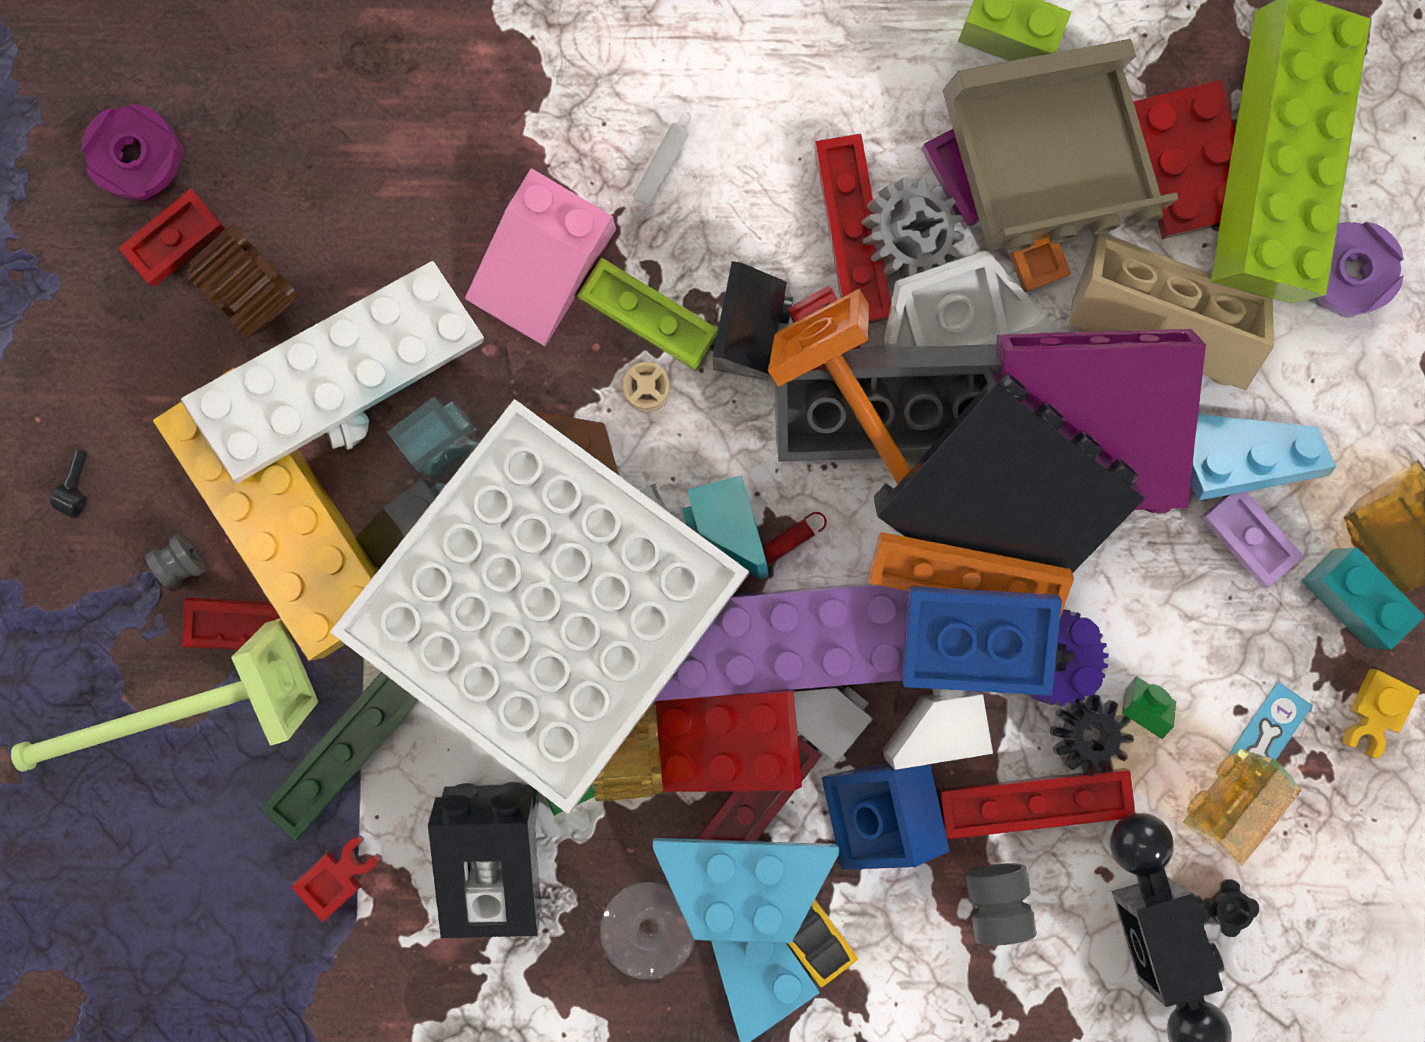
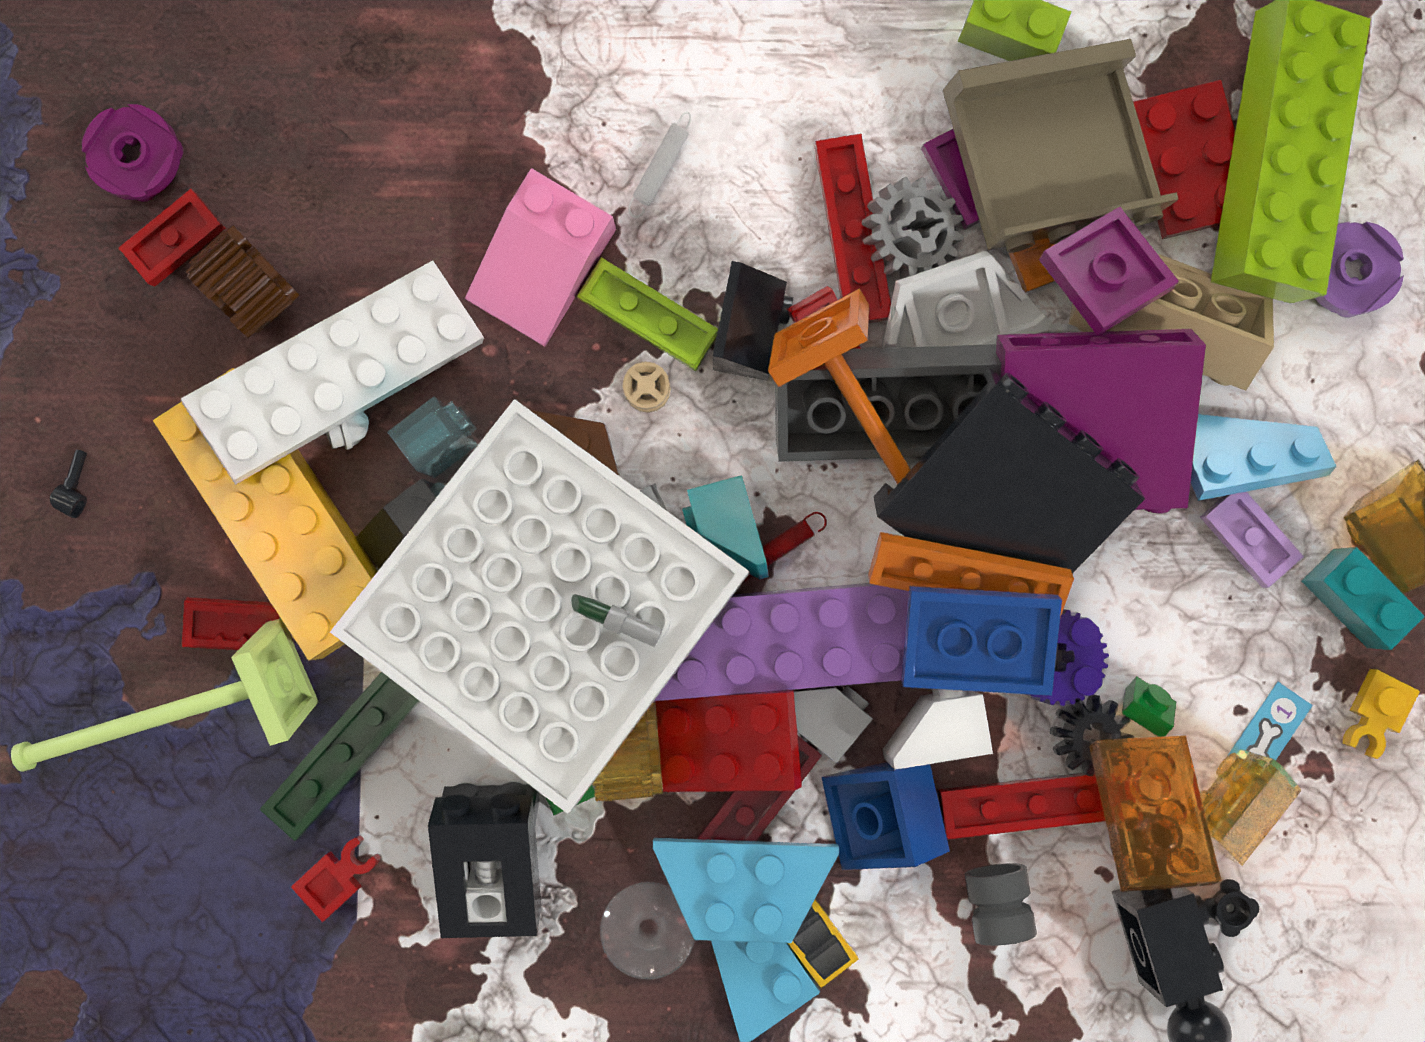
dark grey wheel [145,533,207,592] -> none
none -> light grey piece [571,594,663,647]
none -> magenta plate [1039,207,1179,336]
none -> clear orange plate [1089,736,1222,892]

